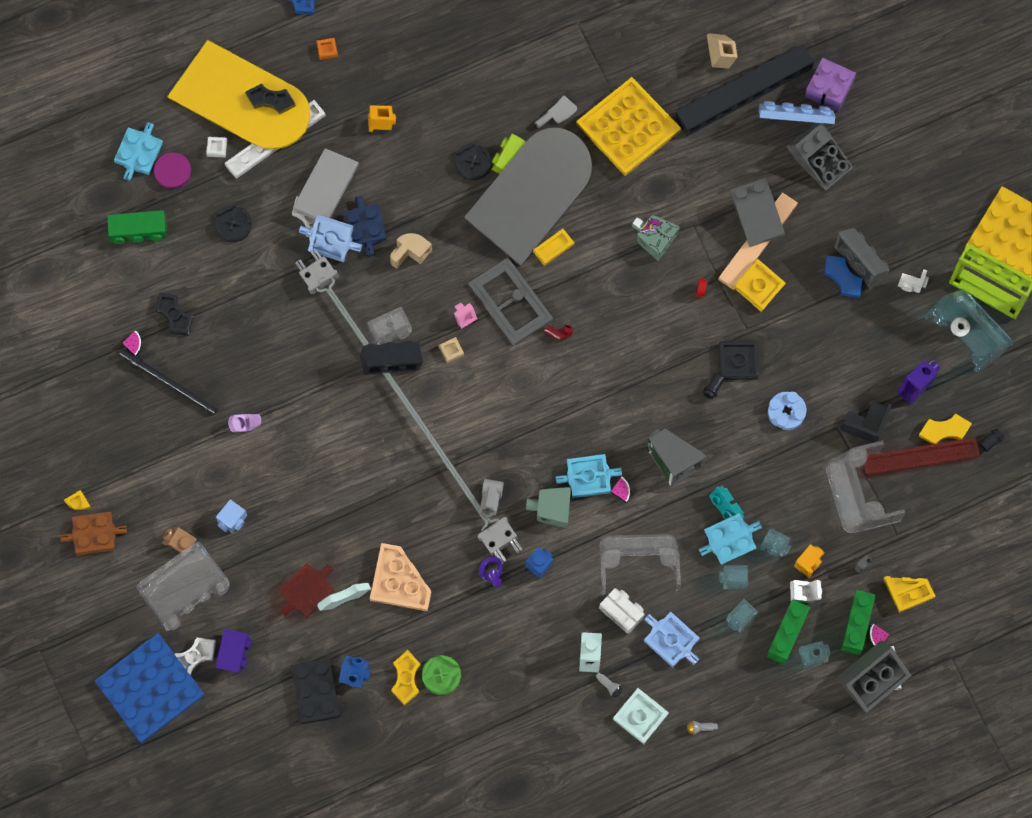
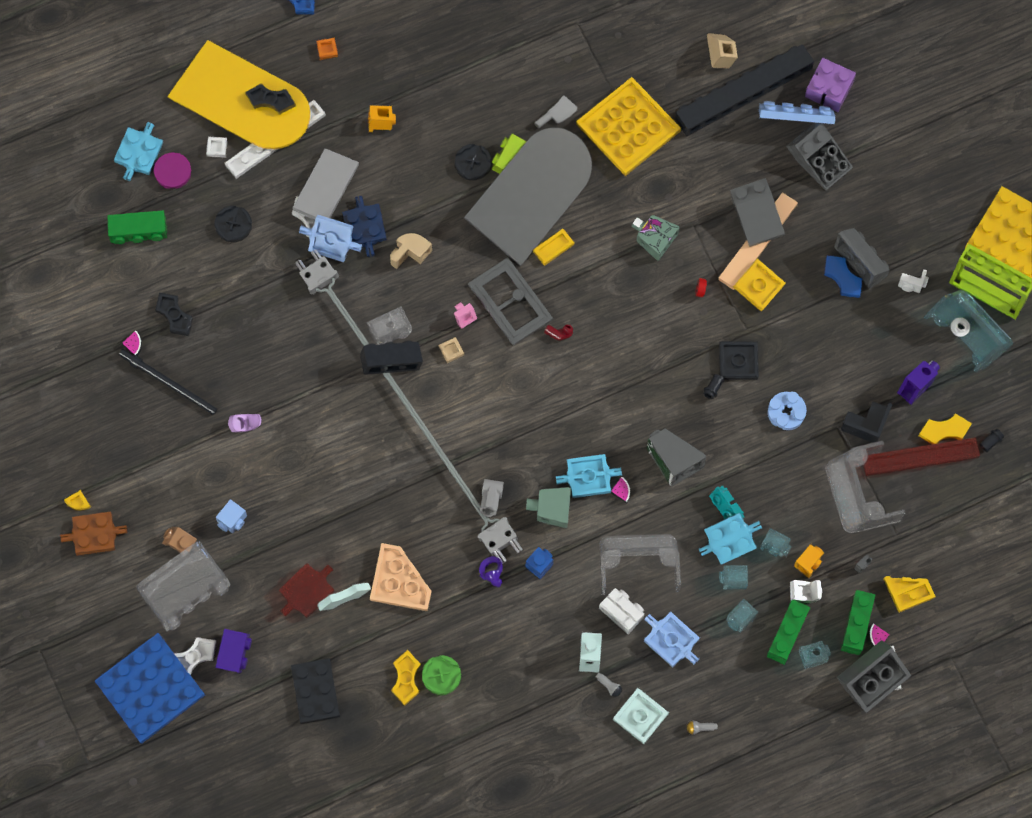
blue brick [339,655,371,688] -> none

